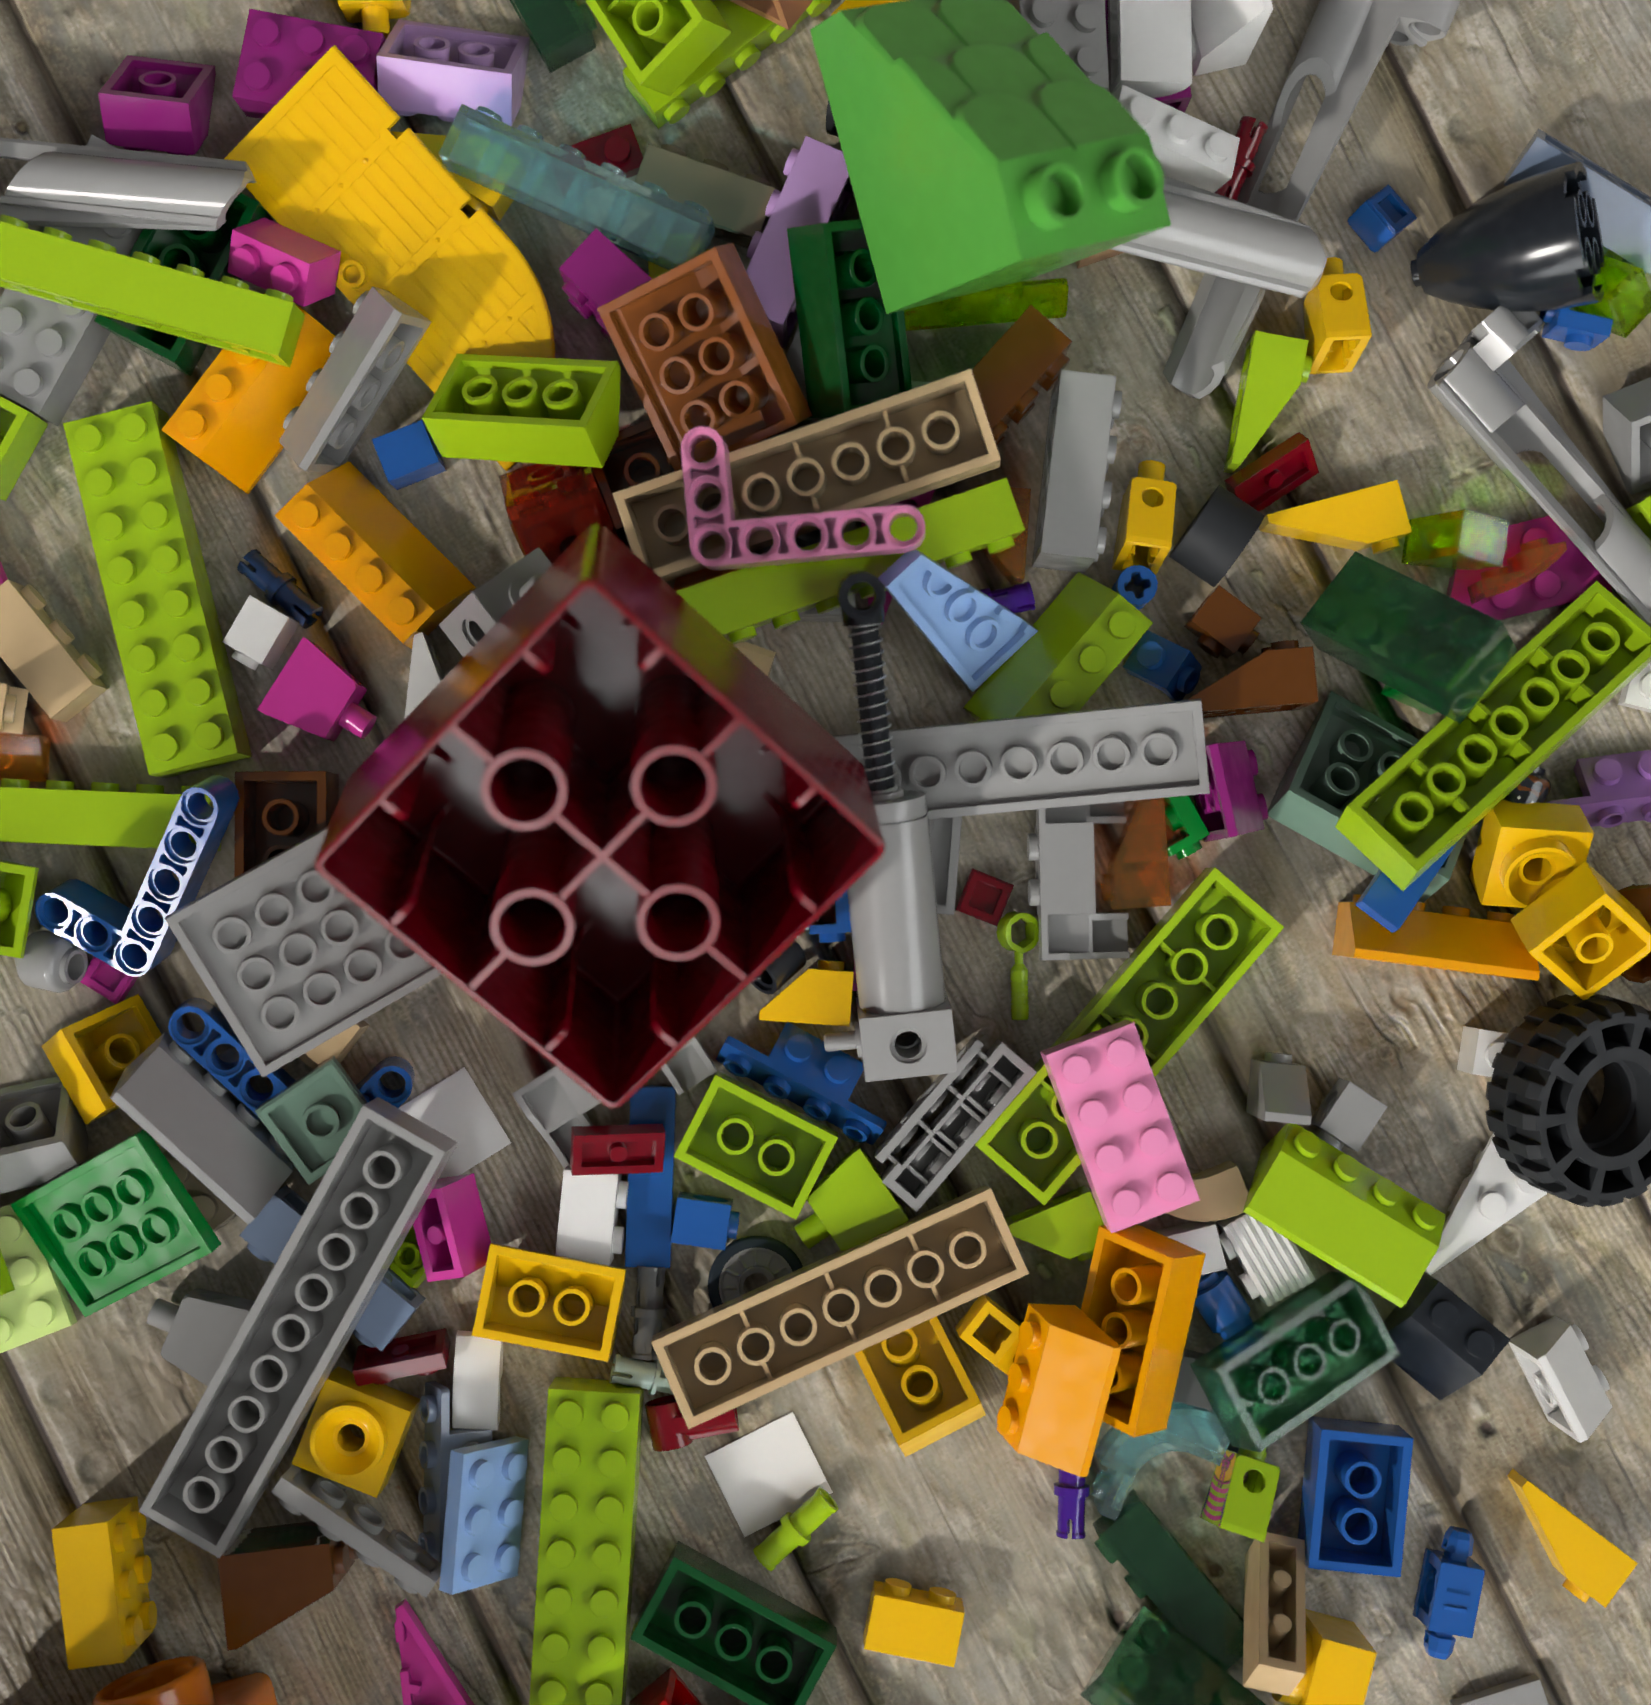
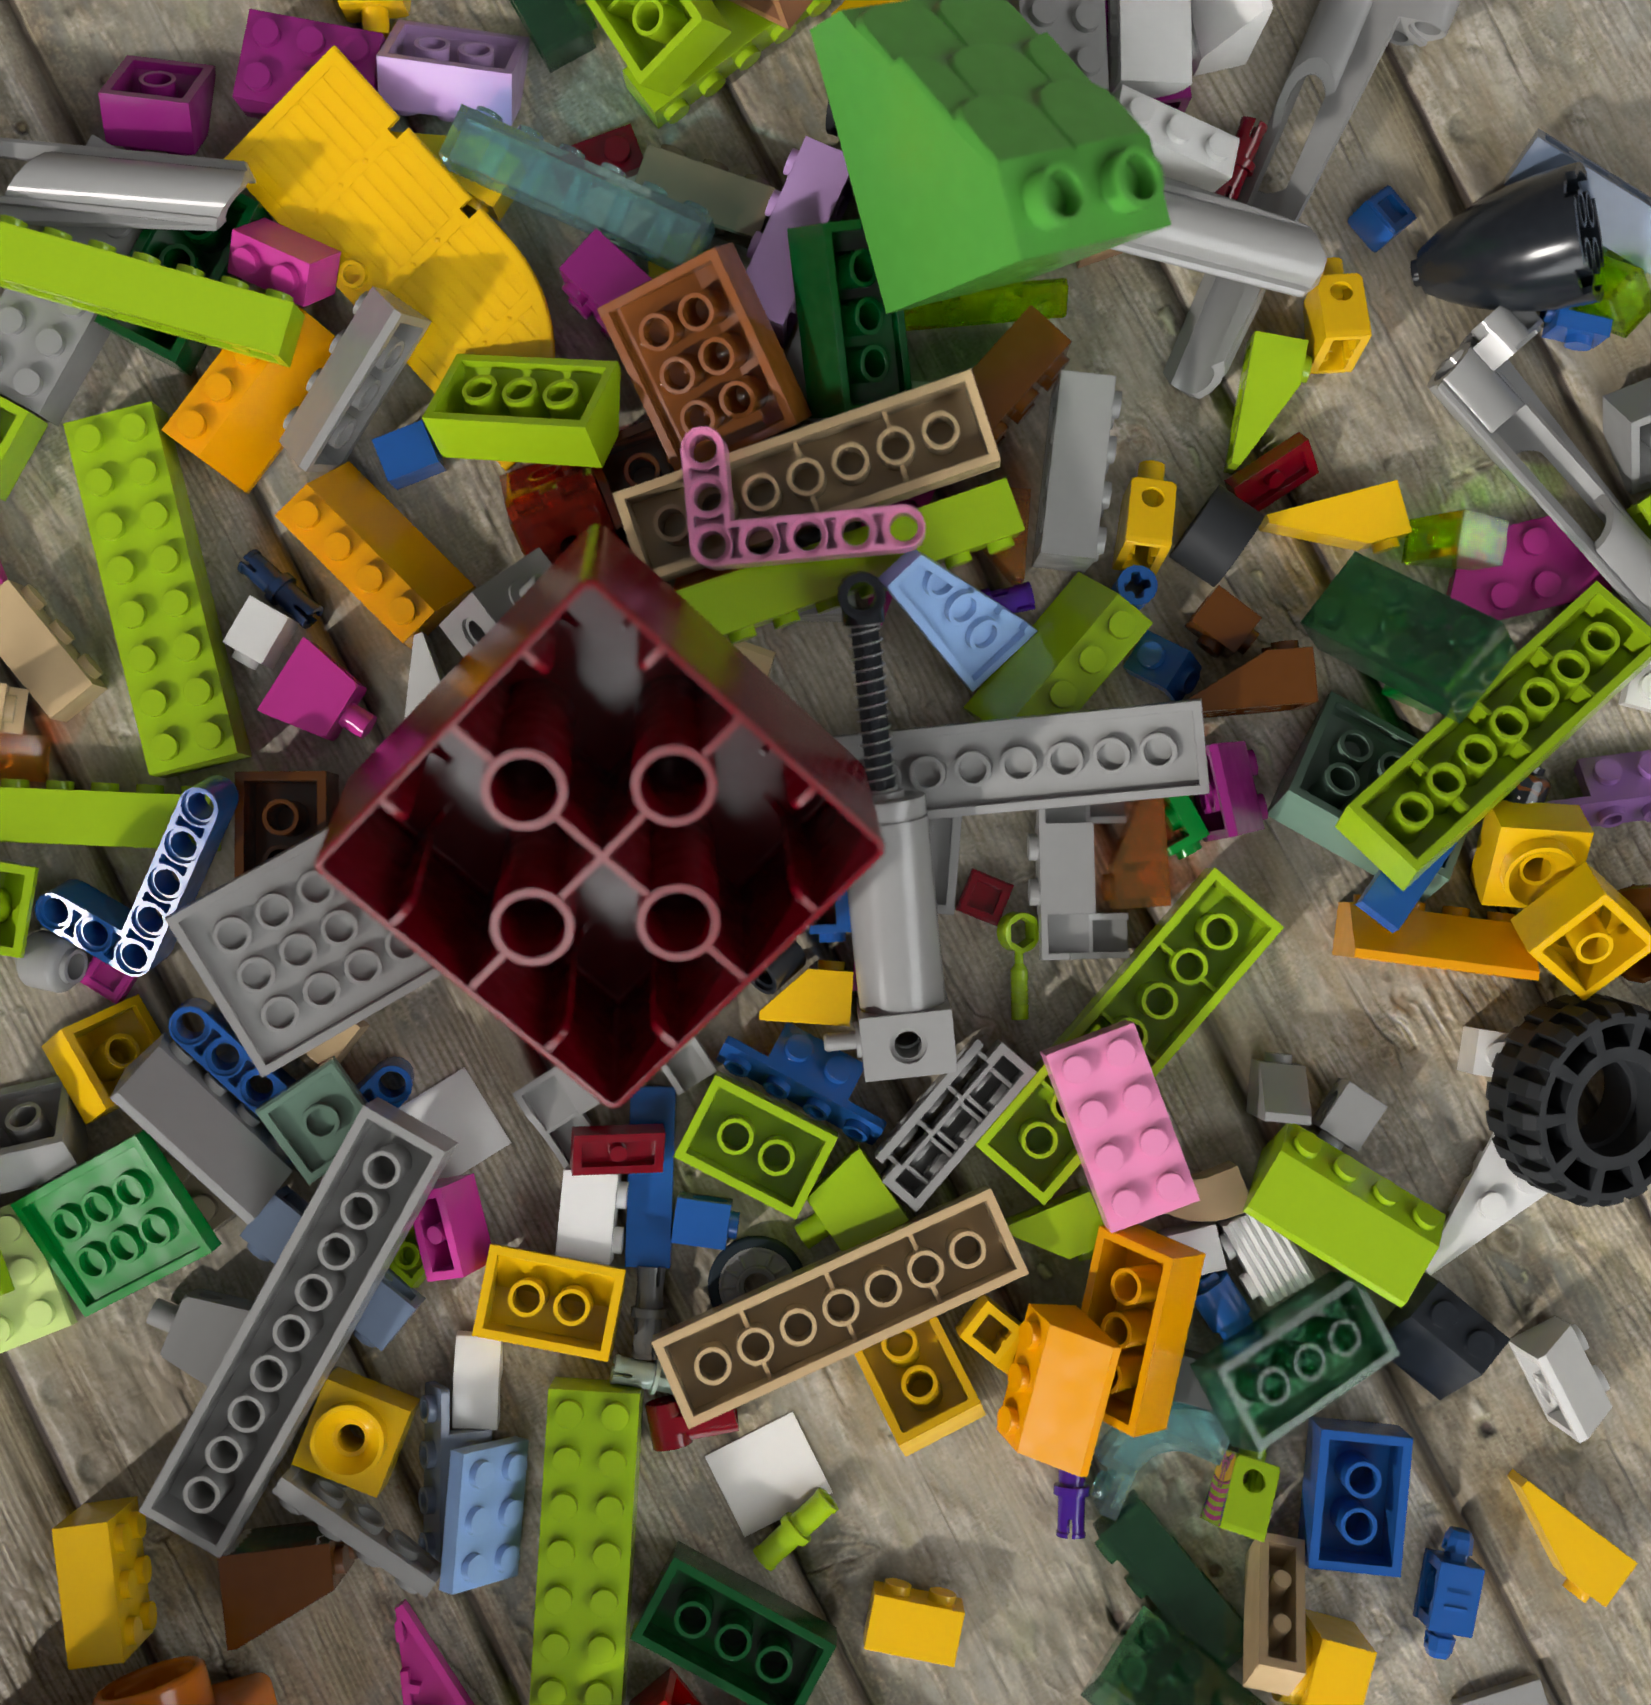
dark red plate [352,1328,451,1387] -> none
clear orange slope [1467,538,1567,605] -> none

